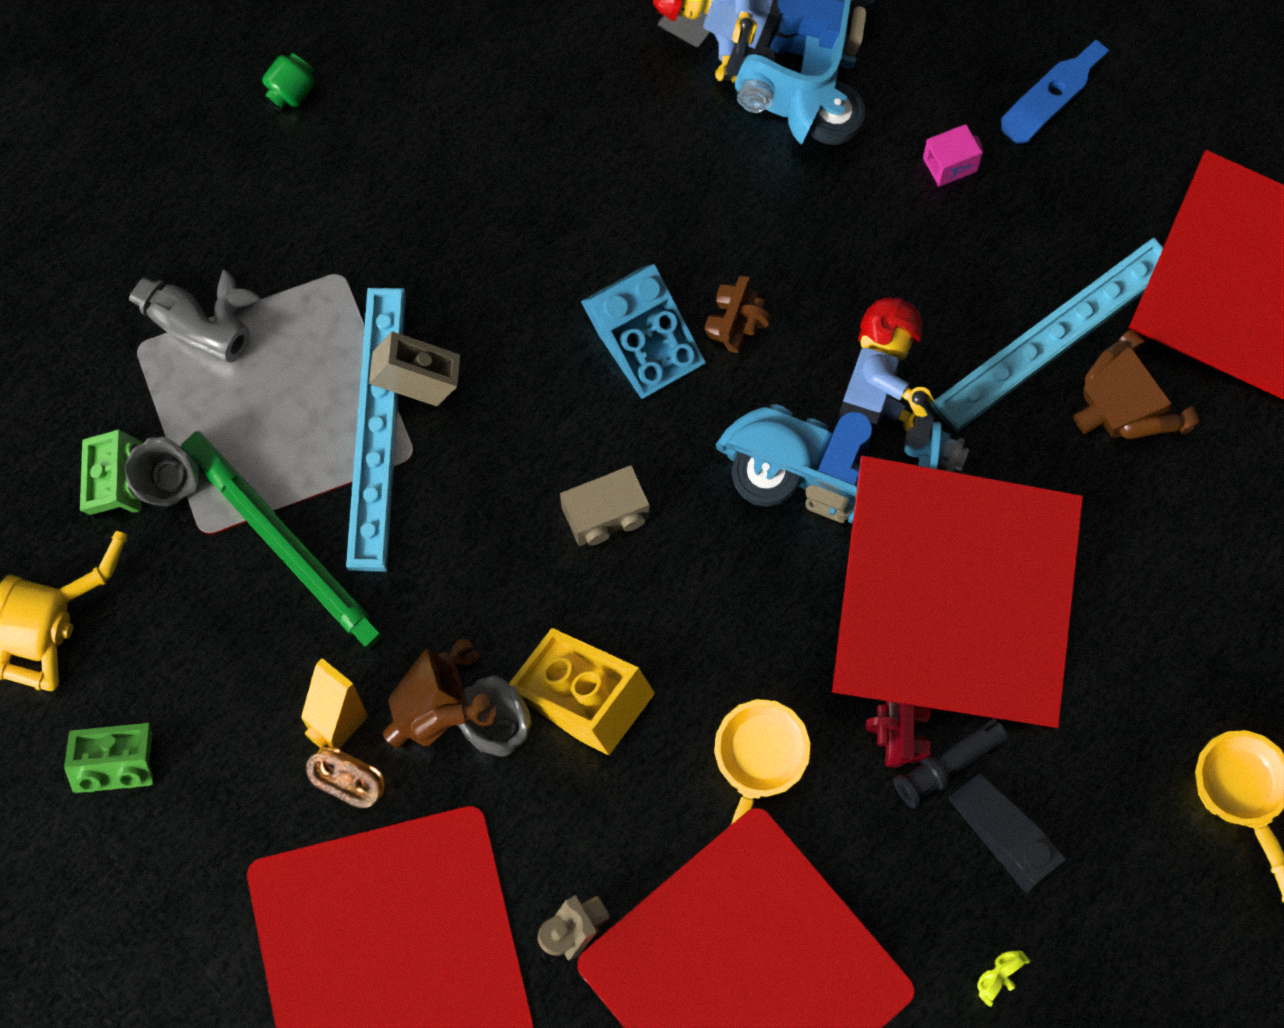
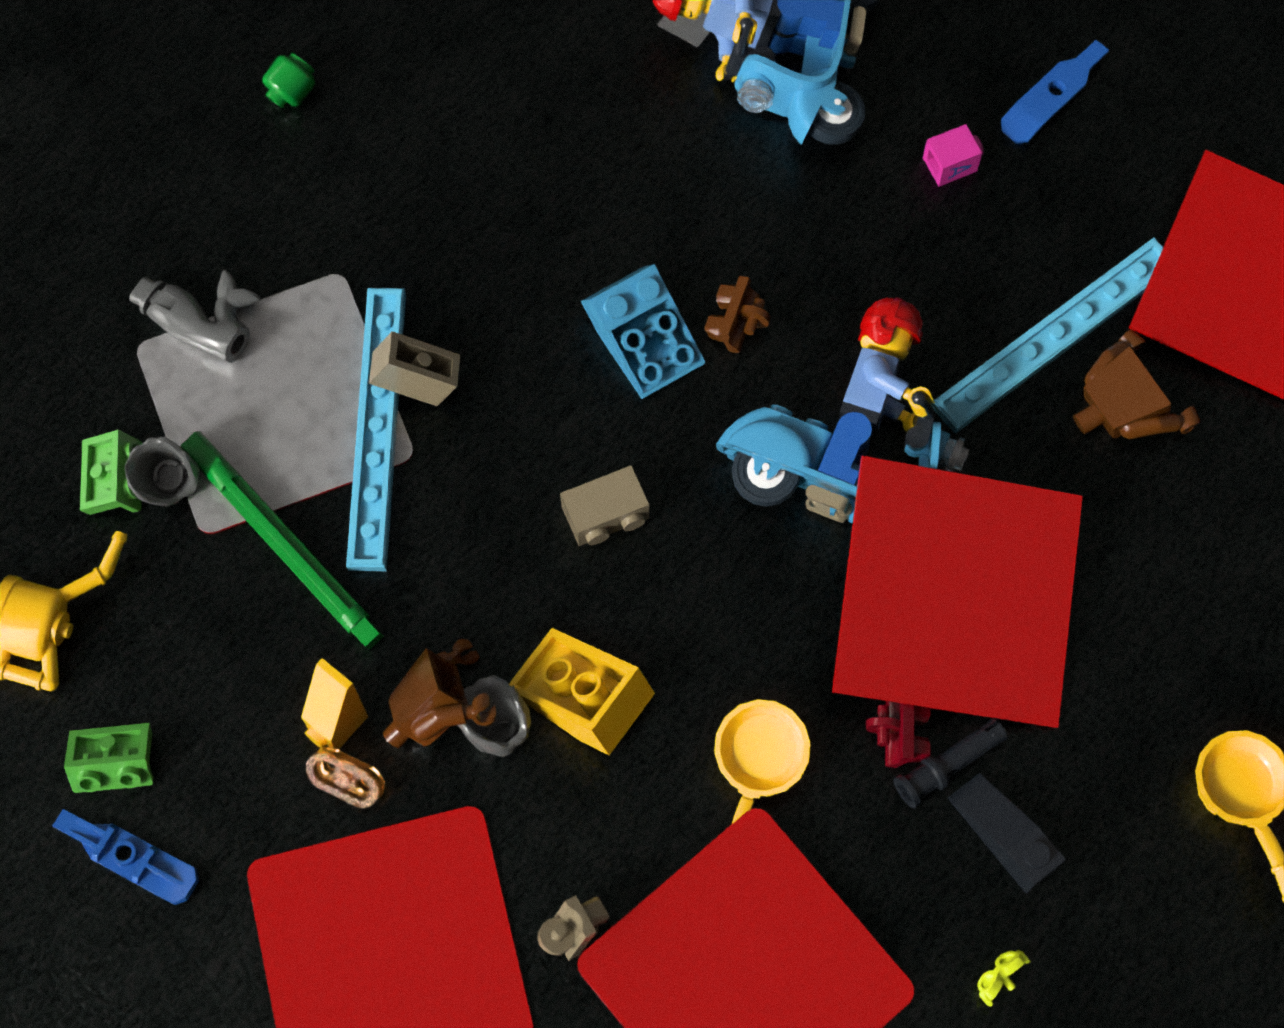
none -> blue piece [53,809,199,905]

